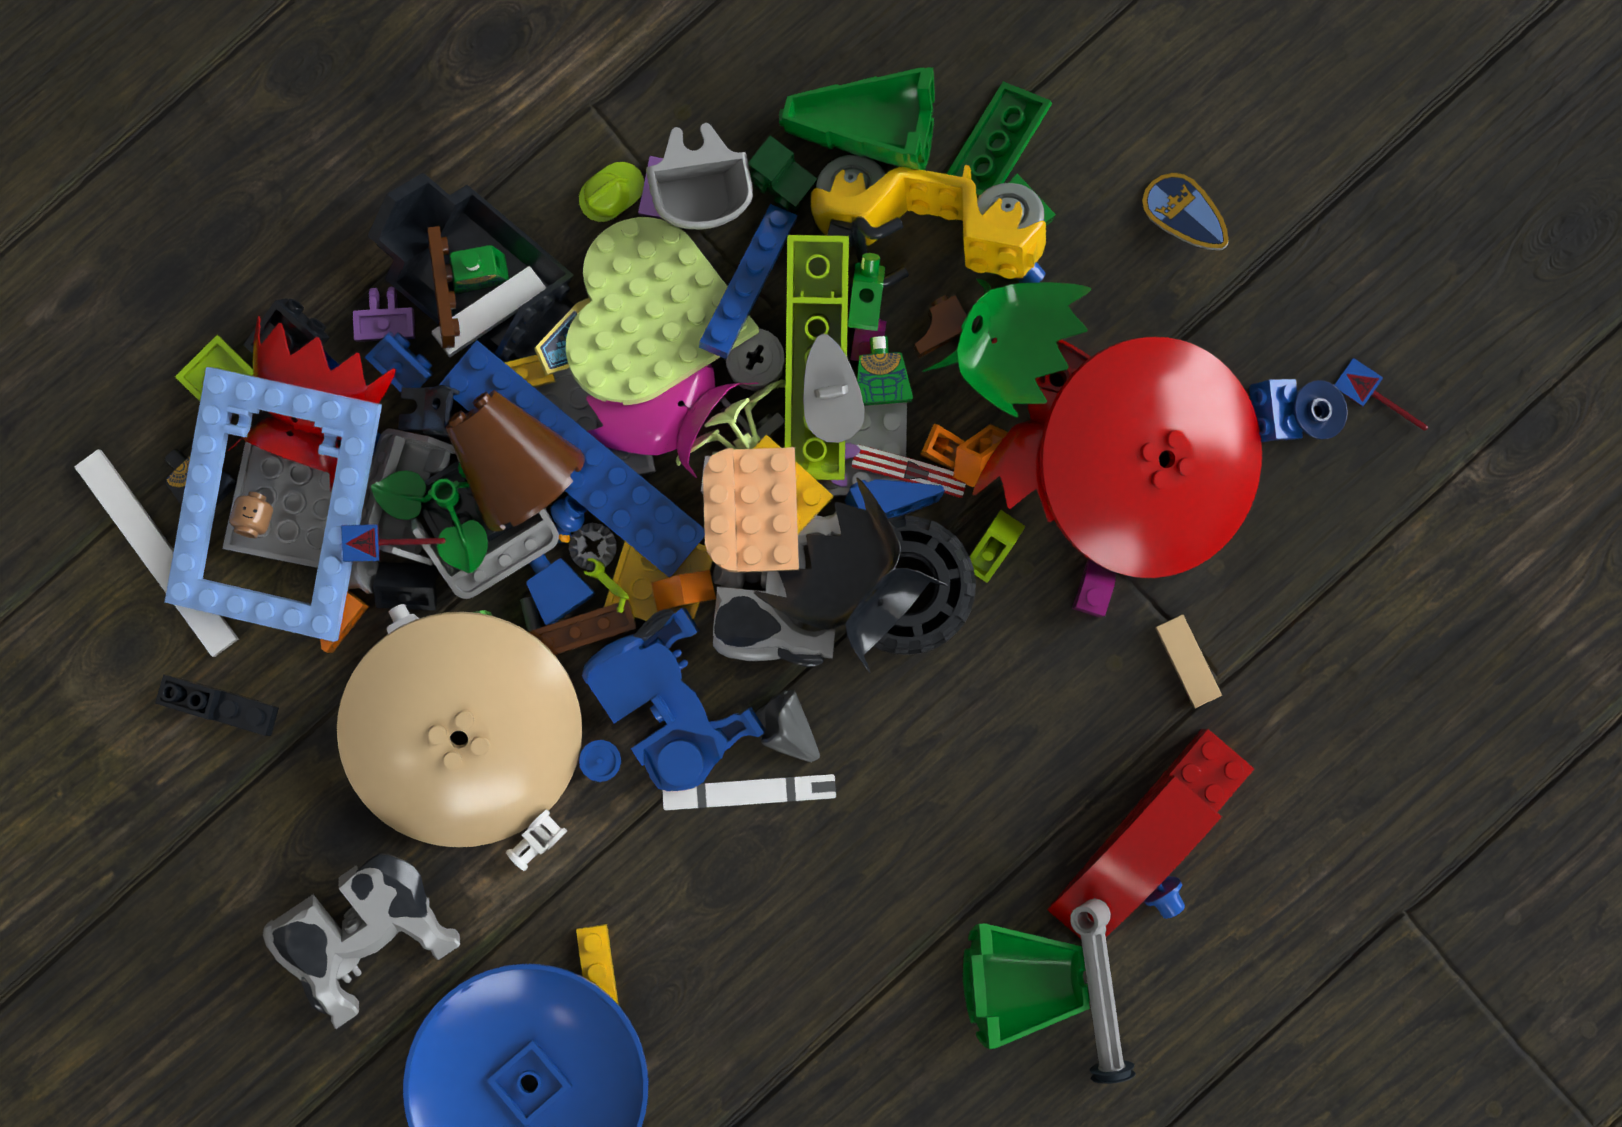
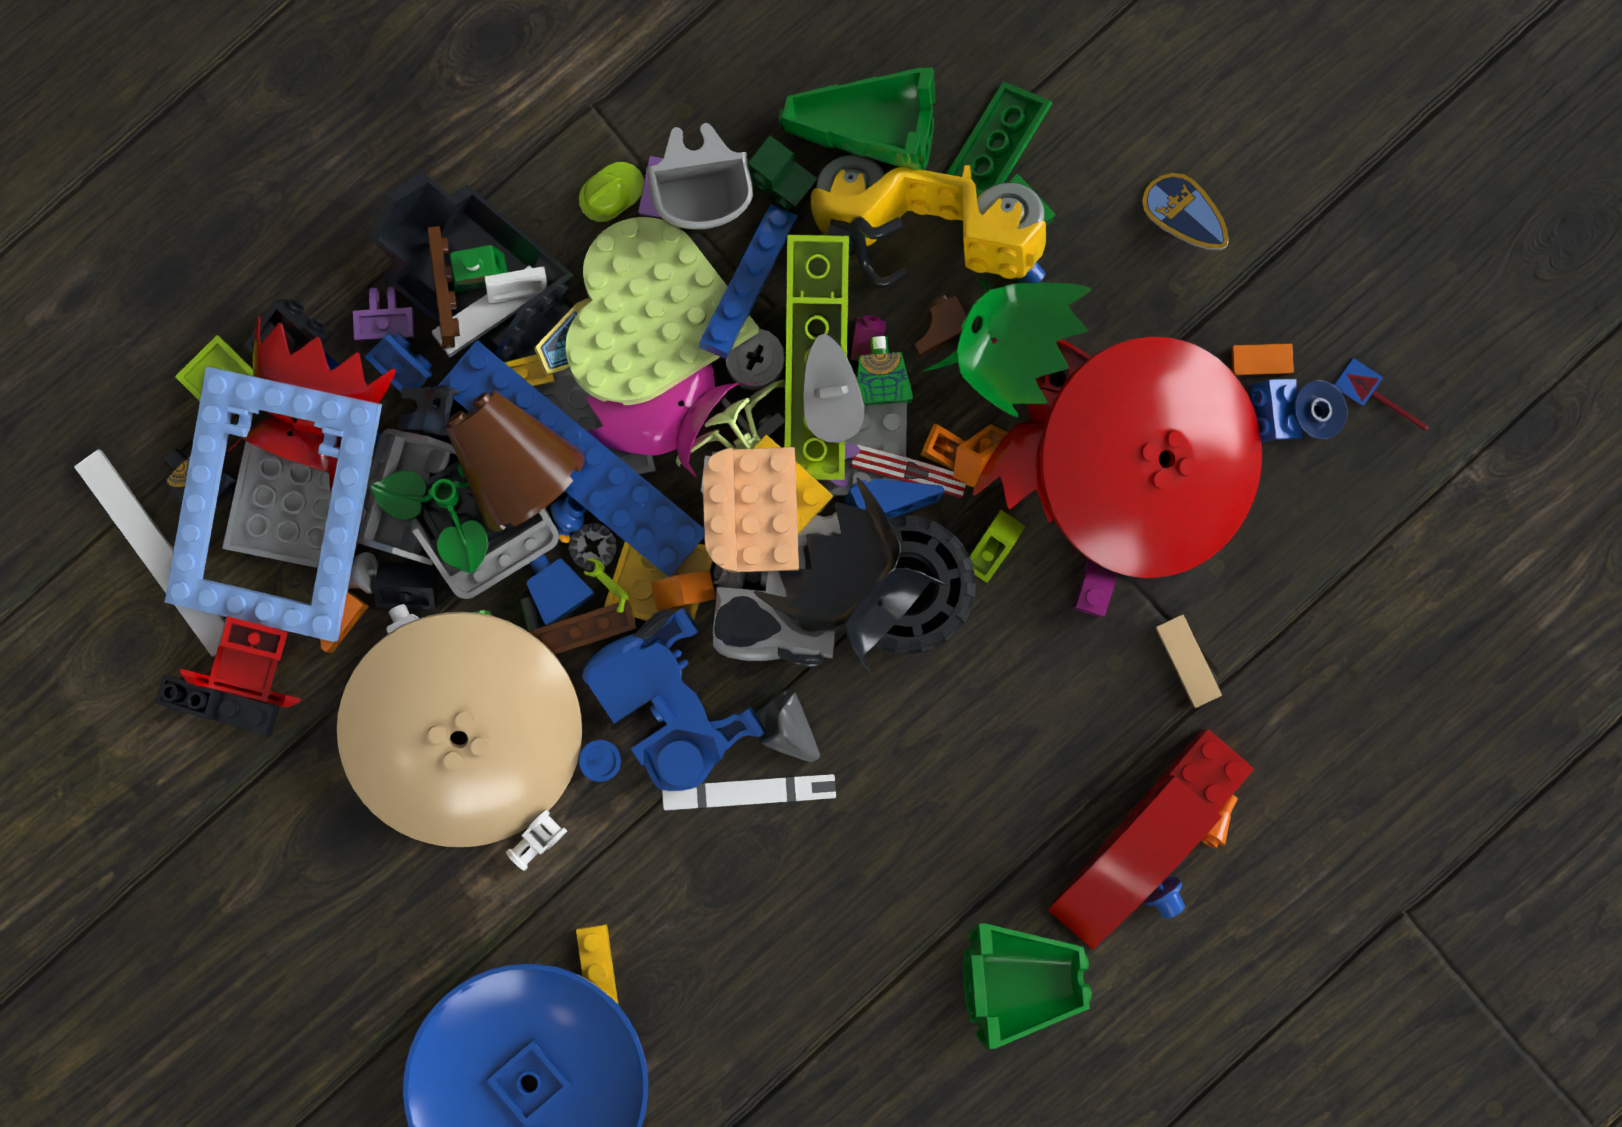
medium nougat head [229,492,273,538] -> none
light grey animal [263,853,460,1029] -> none
piece [341,524,446,562] -> none
green torso [848,253,885,331] -> none
light grey piece [1070,898,1136,1084] -> none
none -> red piece [180,616,301,708]
none -> white tile [484,267,547,303]
none -> orange cone [1201,795,1238,848]
none -> orange tile [1231,344,1294,376]

